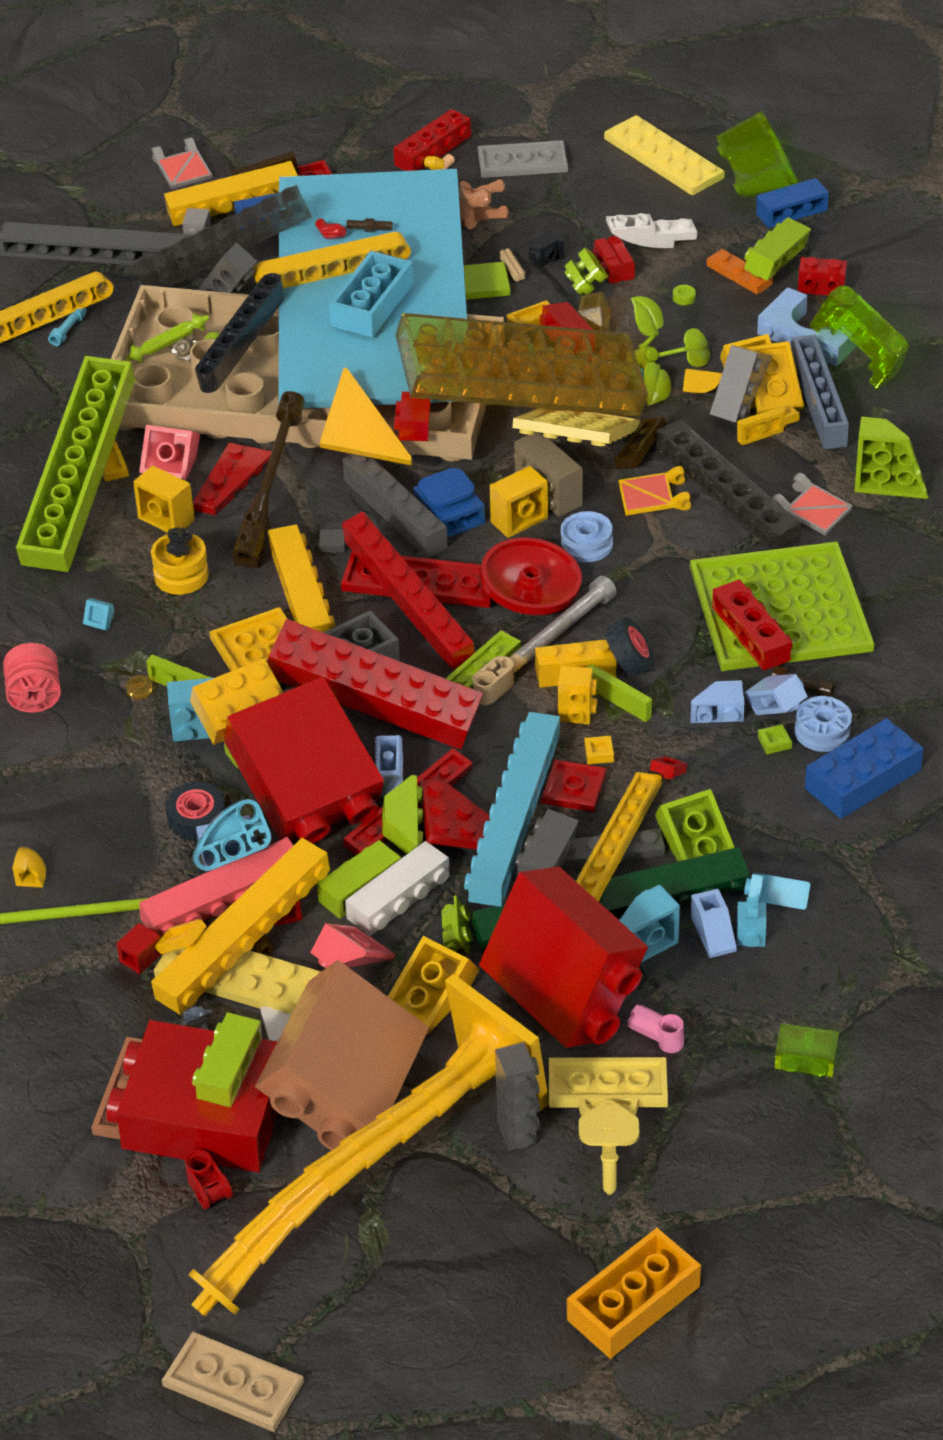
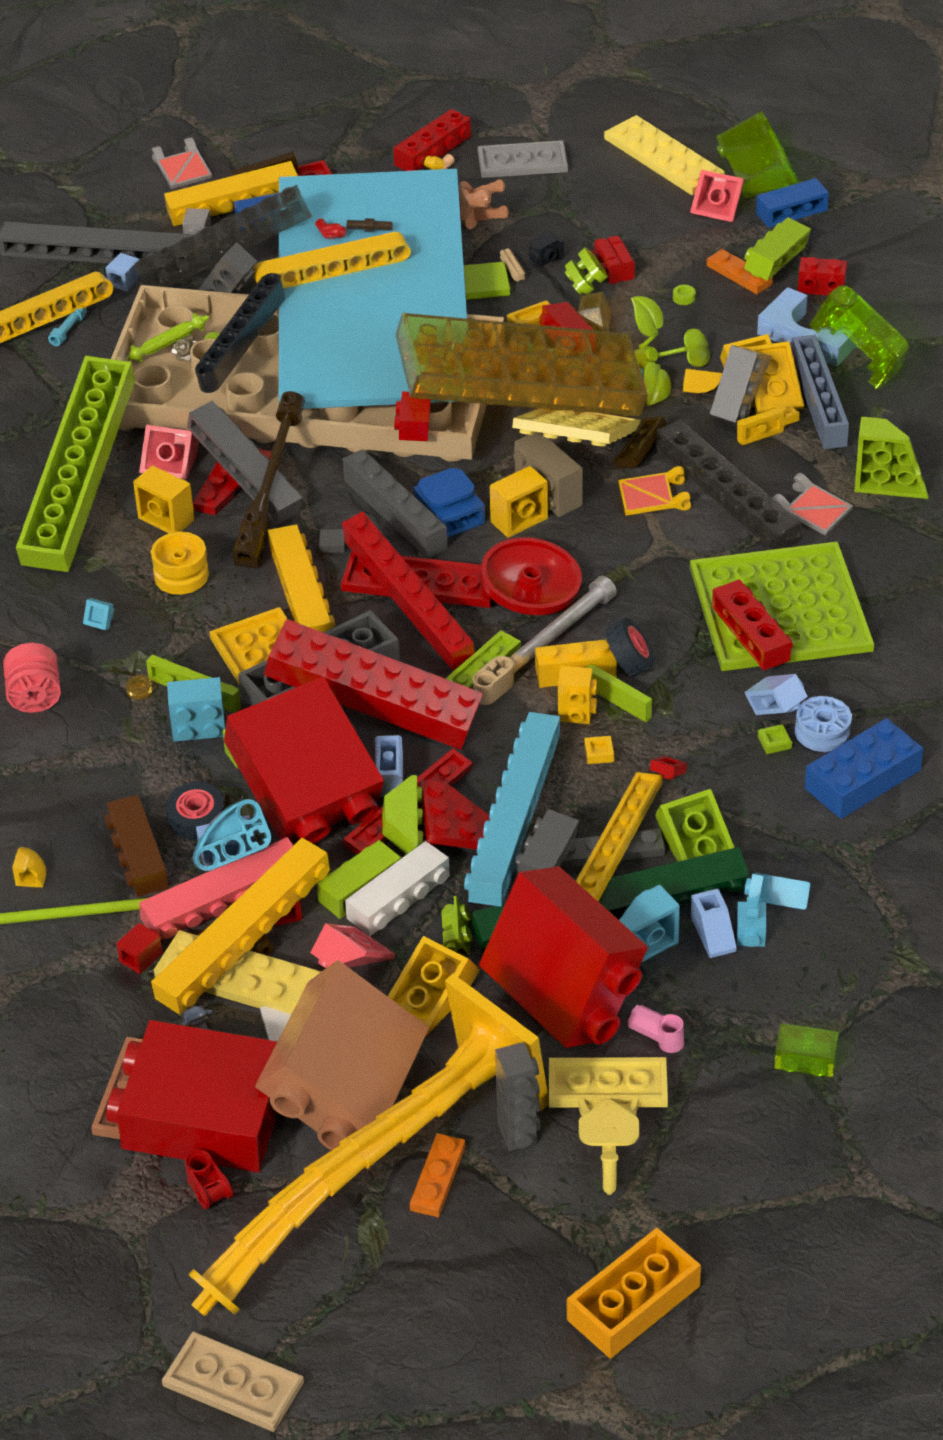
yellow tile [103,441,129,482] -> none
yellow tile [155,919,207,954] -> none
black wheel [166,528,193,556] -> none
yellow brick [190,658,283,745] -> none
lime brick [192,1012,262,1107] -> none
yellow tile [320,368,412,465] -> none
medium azure brick [329,251,414,337] -> none
red tile [542,759,606,812] -> none
light blue wheel [561,511,613,562] -> none
white slope [606,213,697,248] -> none
light blue slope [690,680,744,723] -> none
dark brown bar [771,666,835,697] -> none
none -> reddish brown brick [104,795,168,897]
none -> light blue brick [106,253,142,292]
none -> dark grey brick [187,400,302,525]
none -> orange plate [410,1133,466,1217]
none -> coral slope [690,170,744,223]

